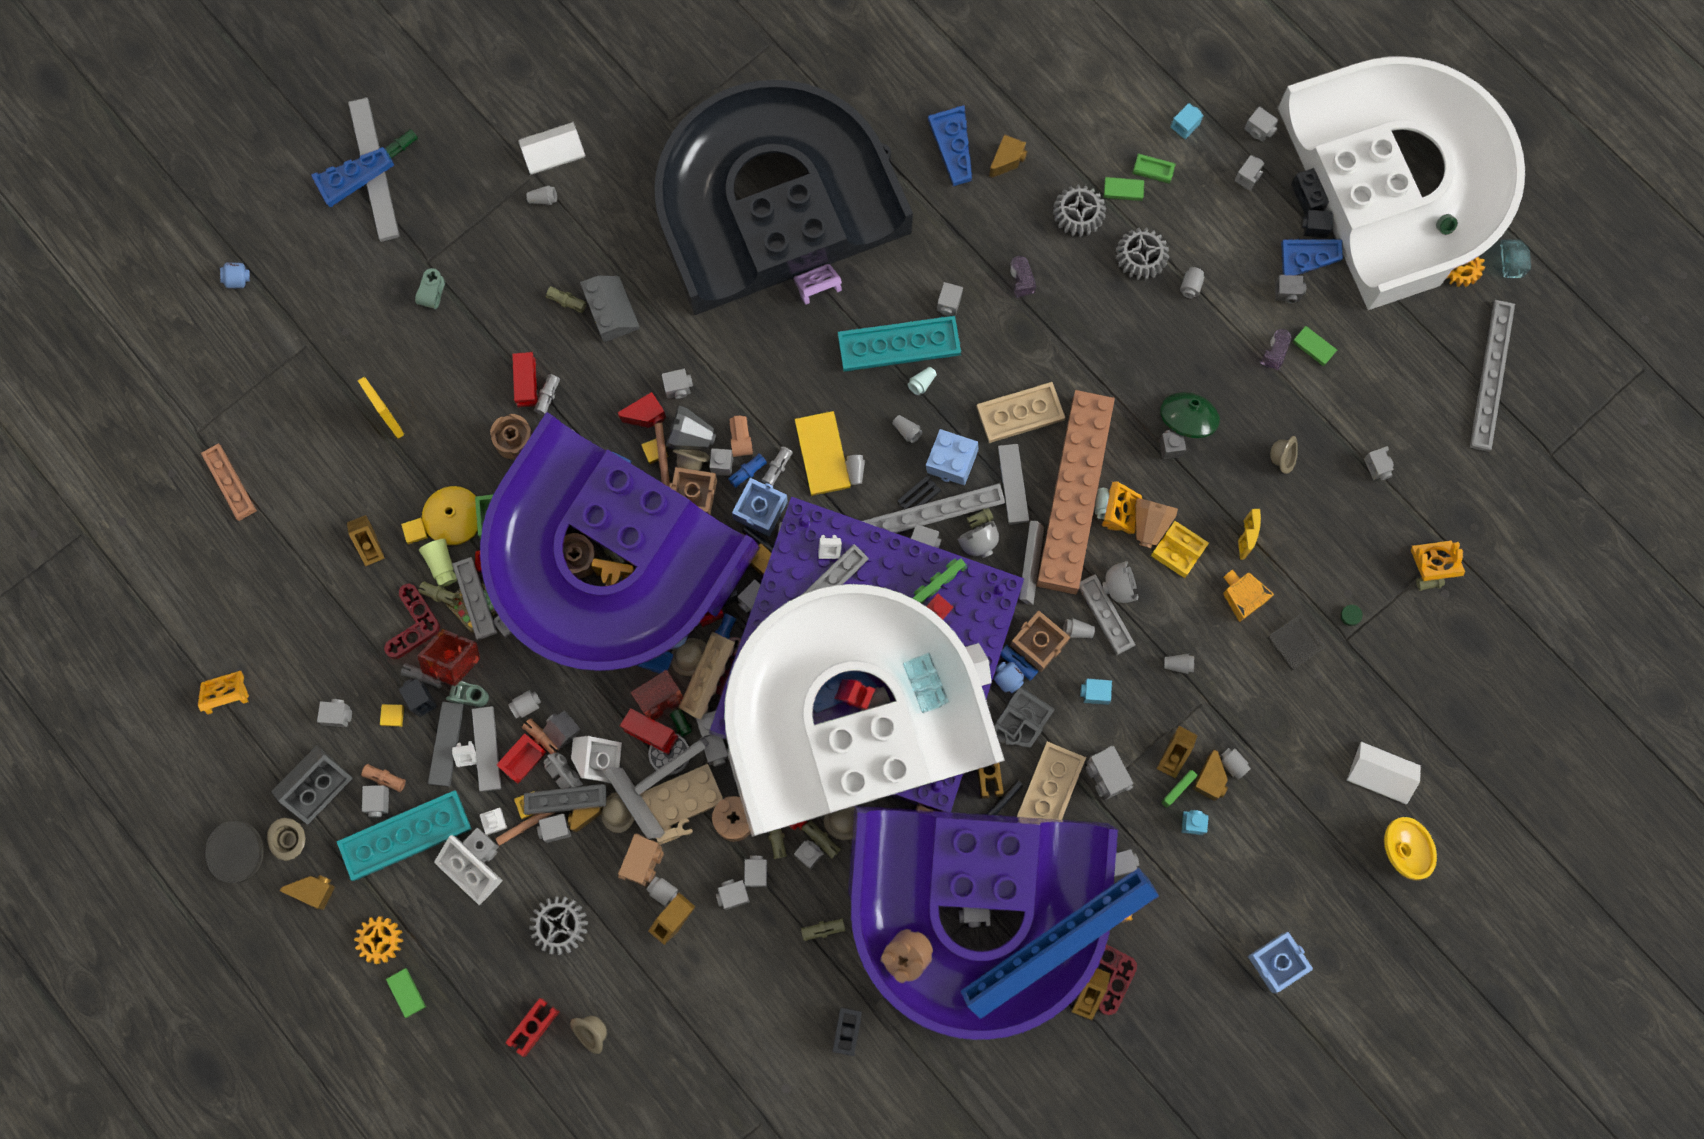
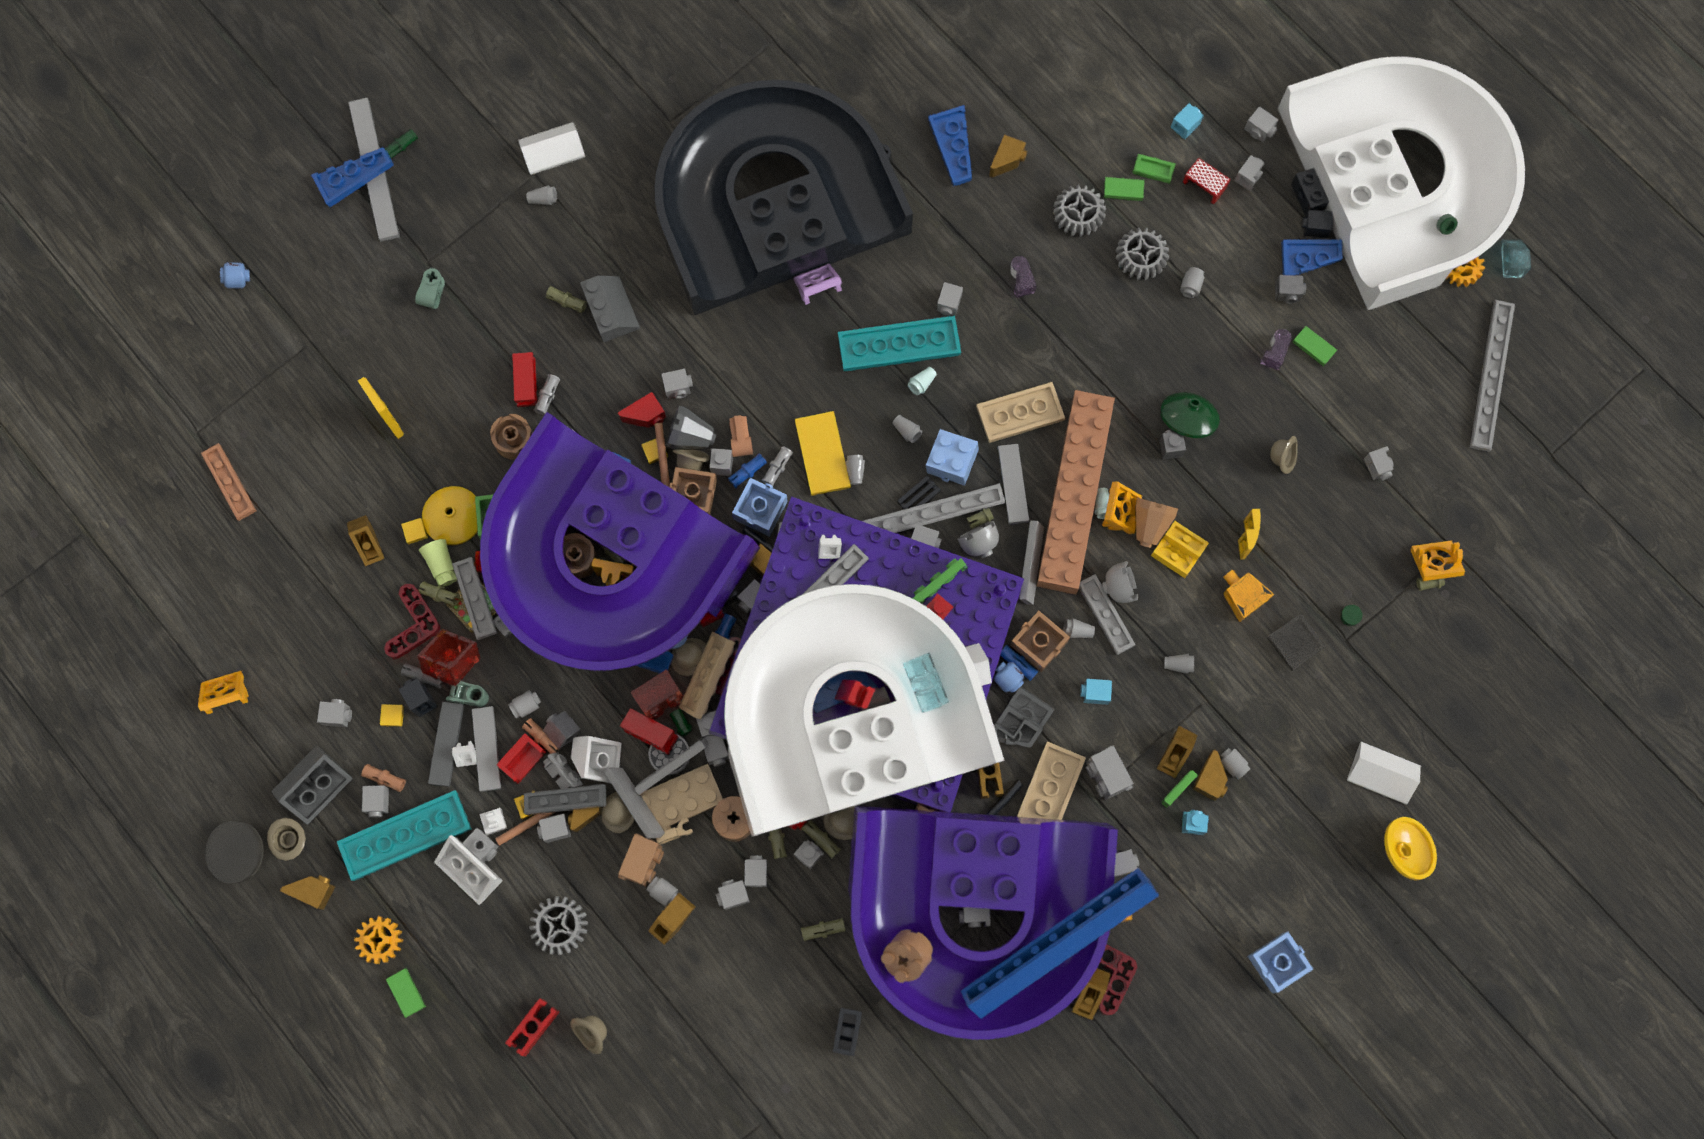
none -> panel [1182,158,1231,204]

